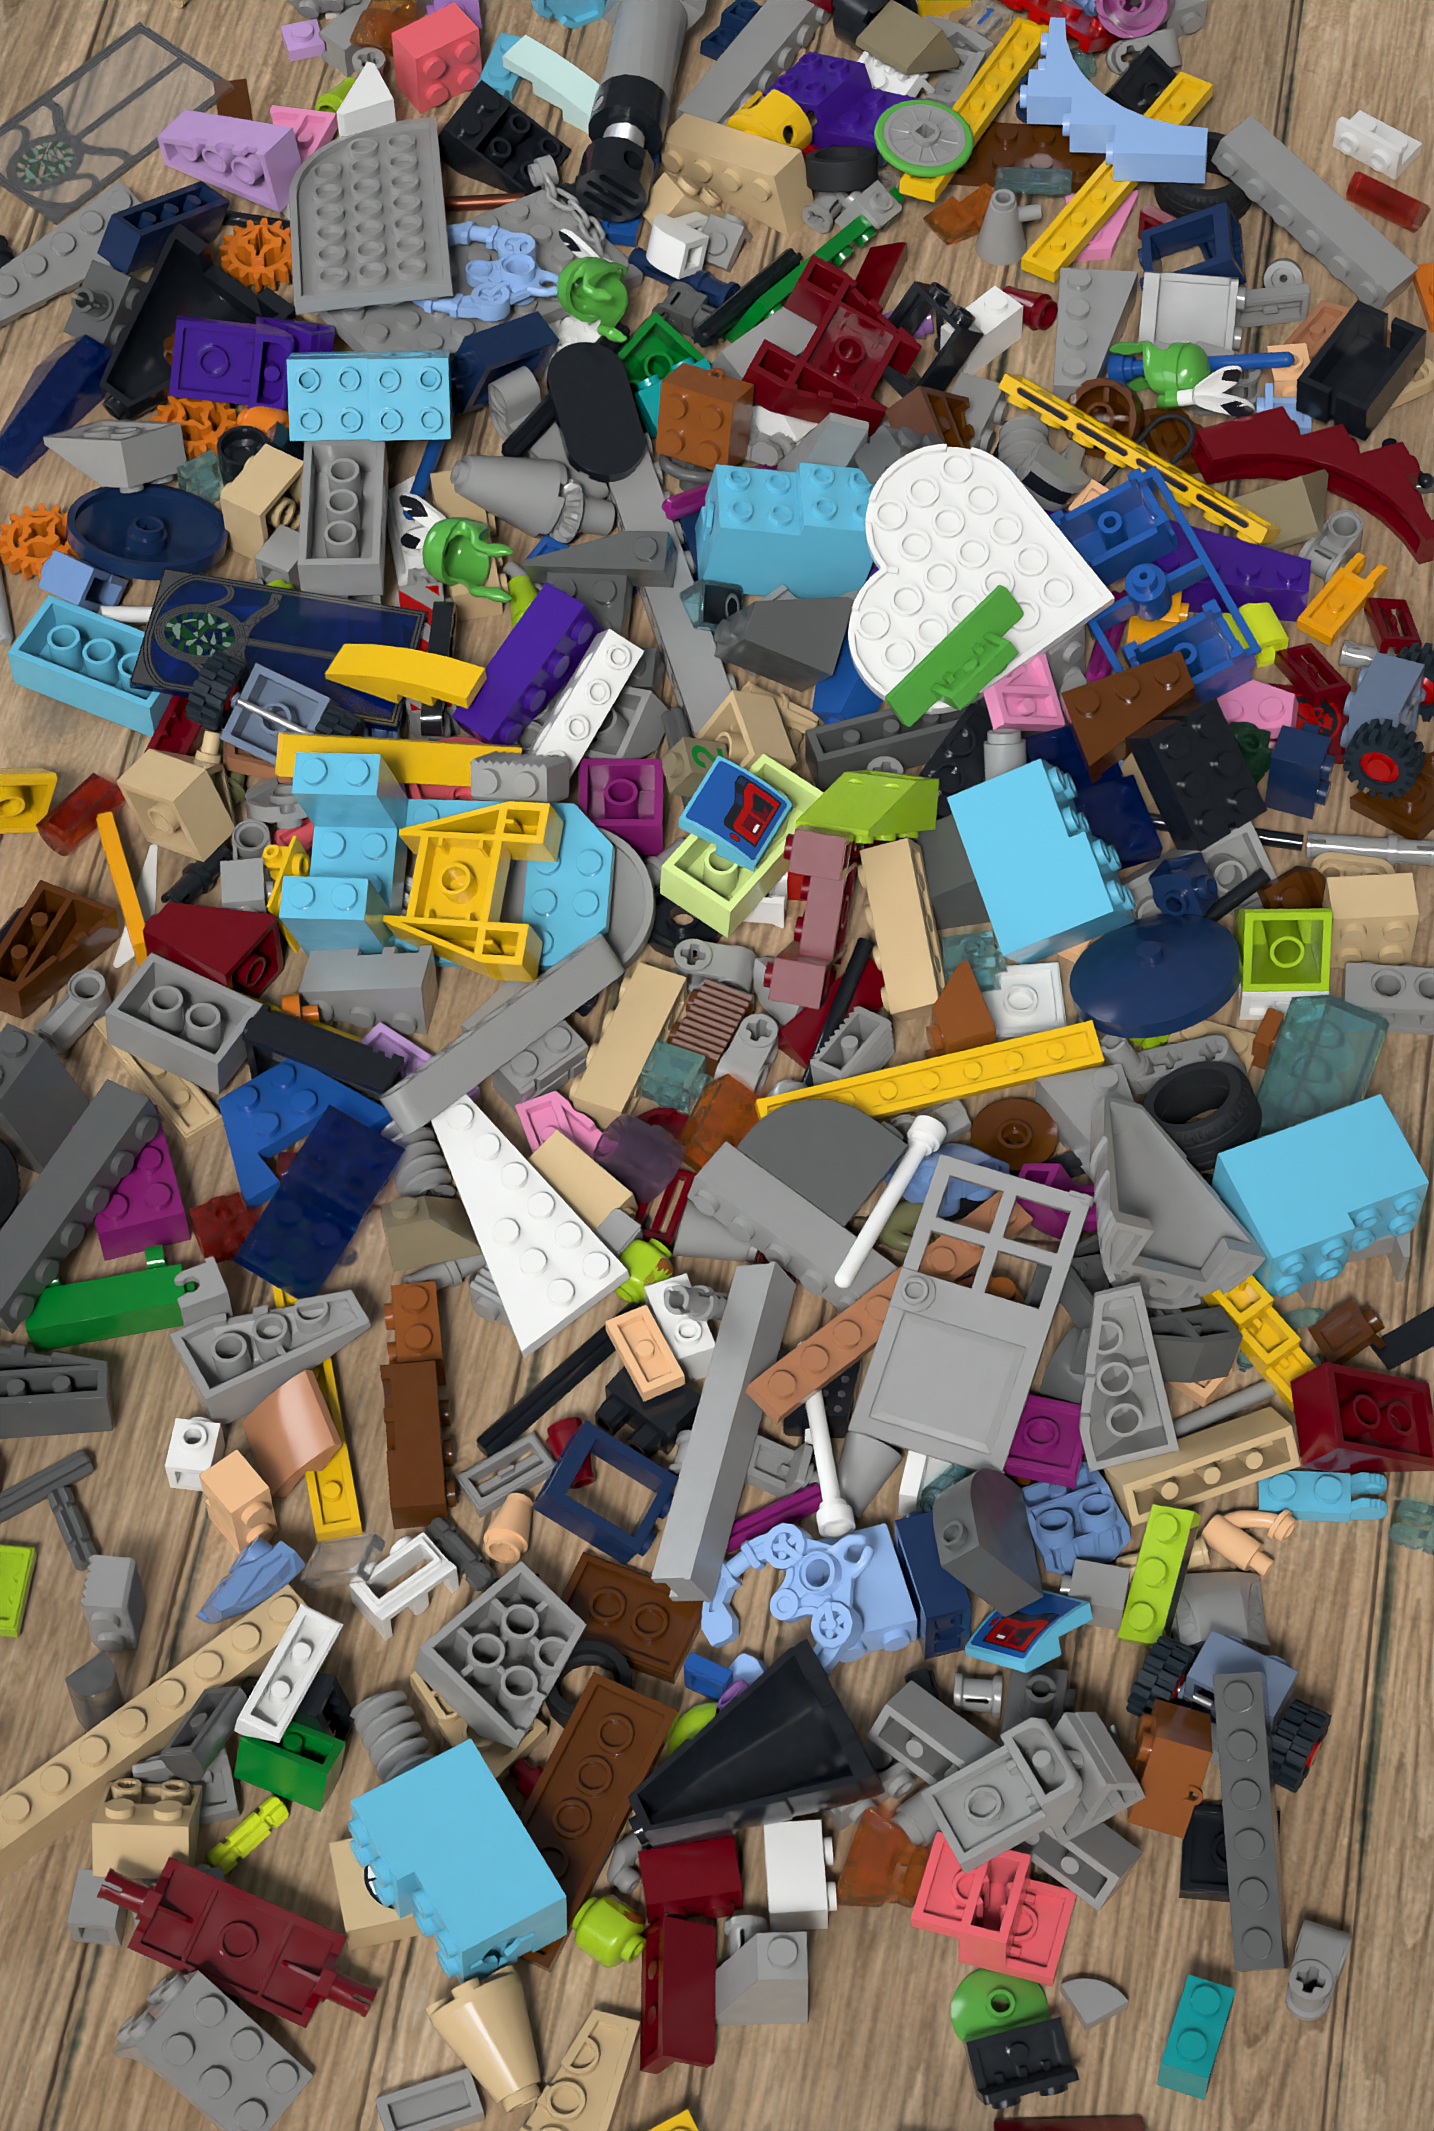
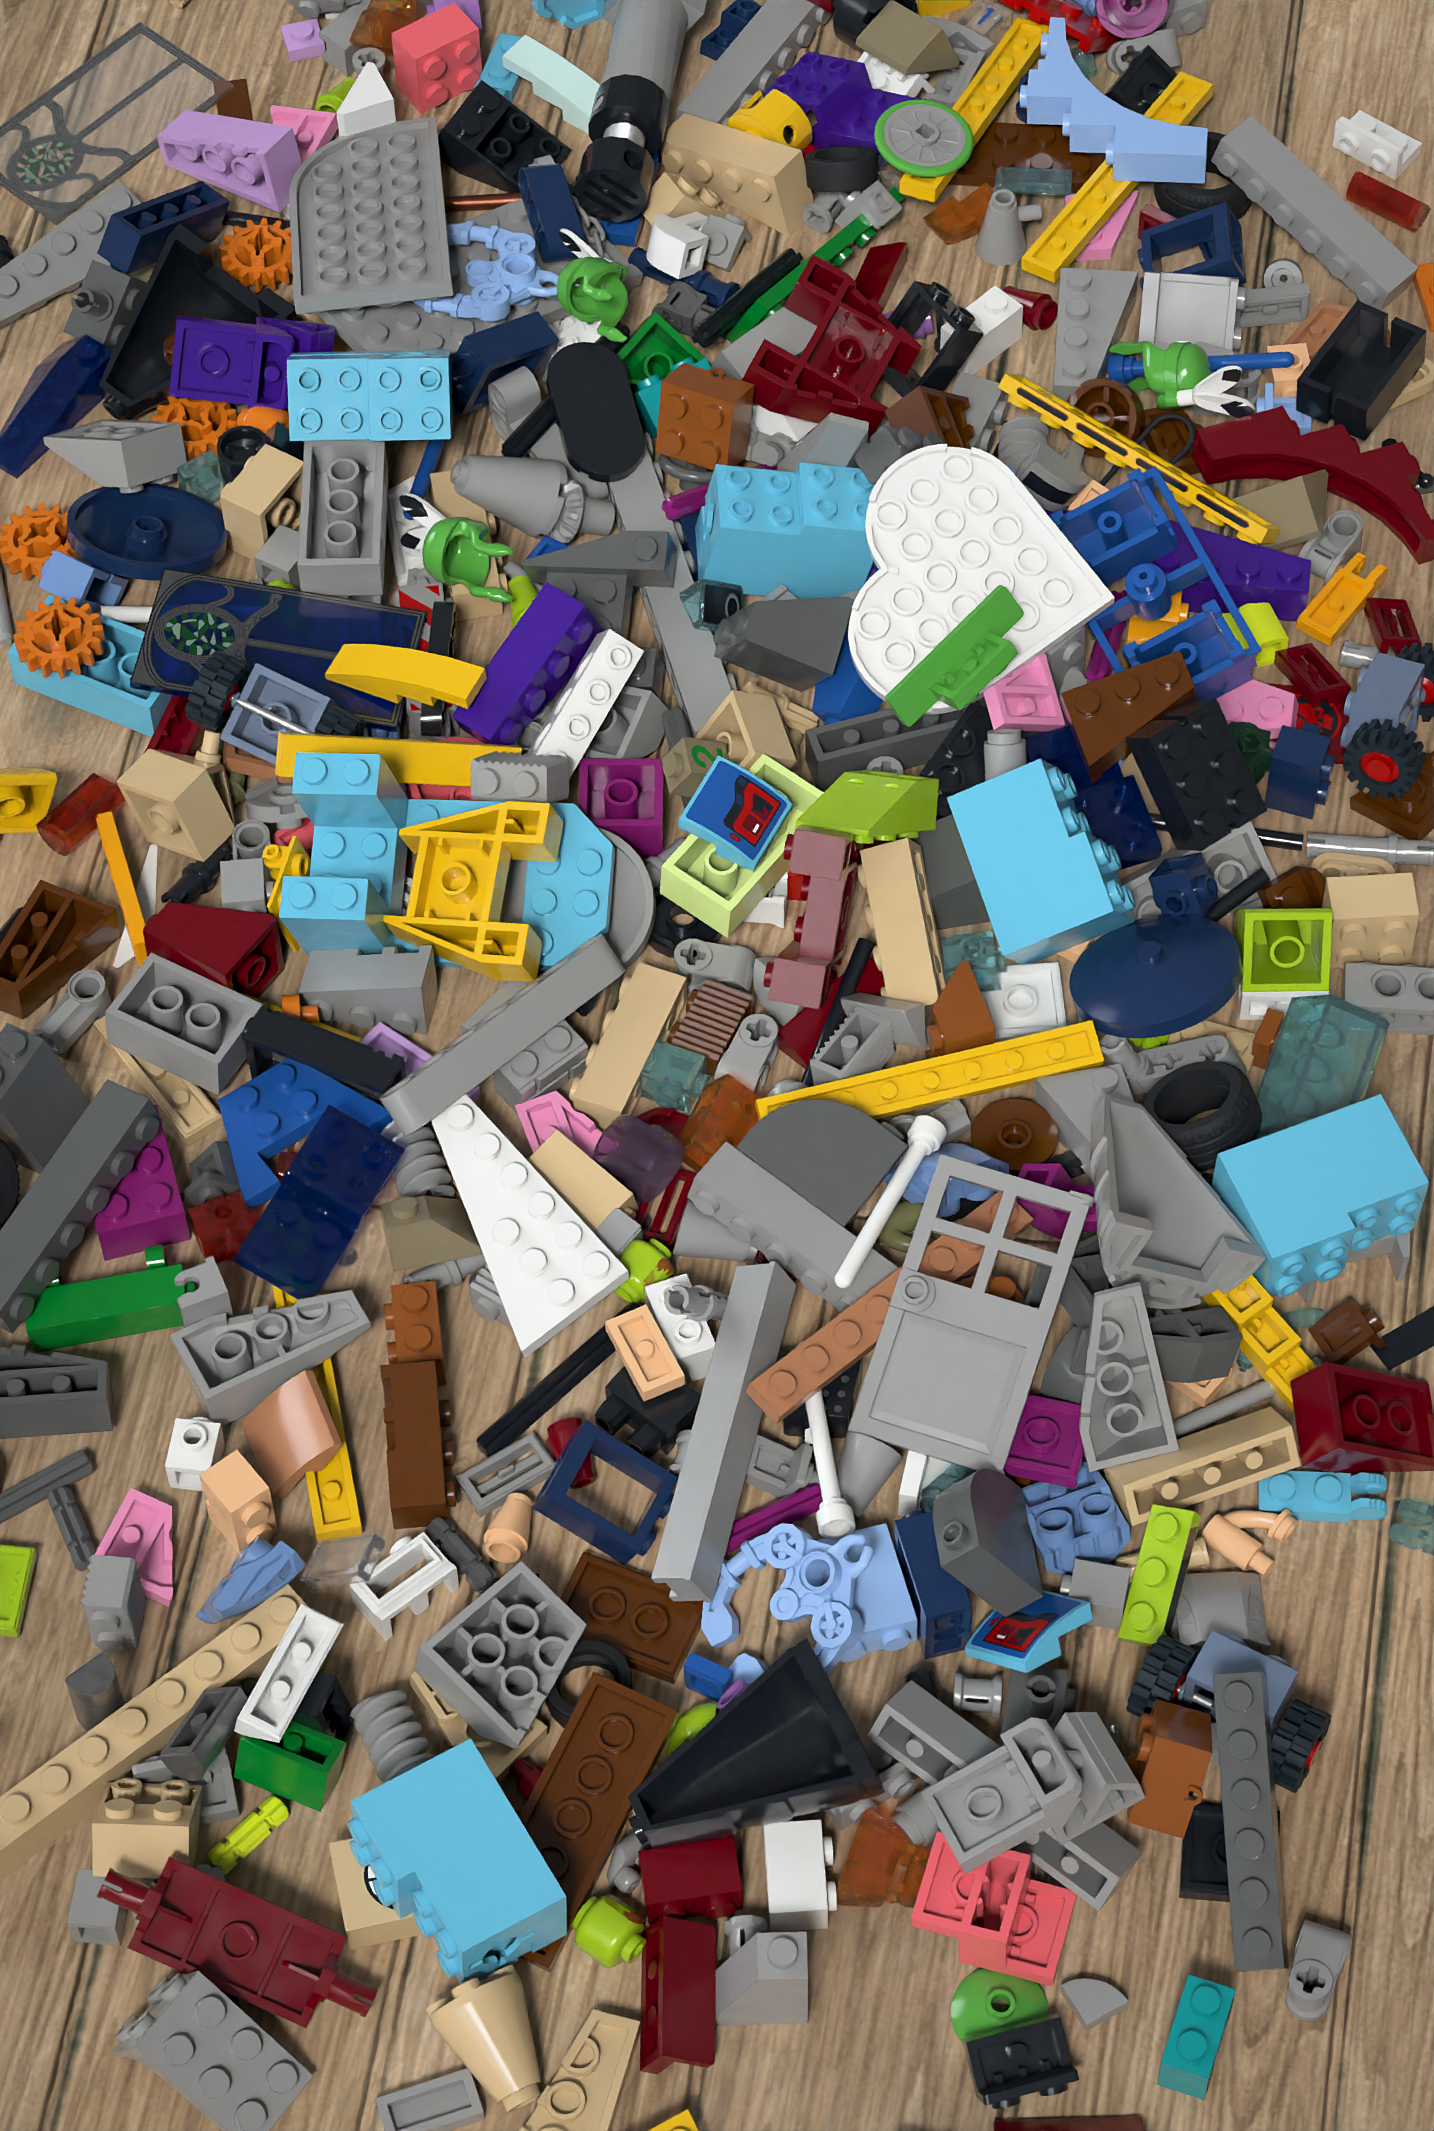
none -> orange gear [13,597,105,679]
none -> bright pink wing [89,1488,173,1607]
none -> dark grey bracket [180,1141,240,1211]
none -> dark blue beam [518,163,585,263]
none -> light grey slope [841,993,926,1048]

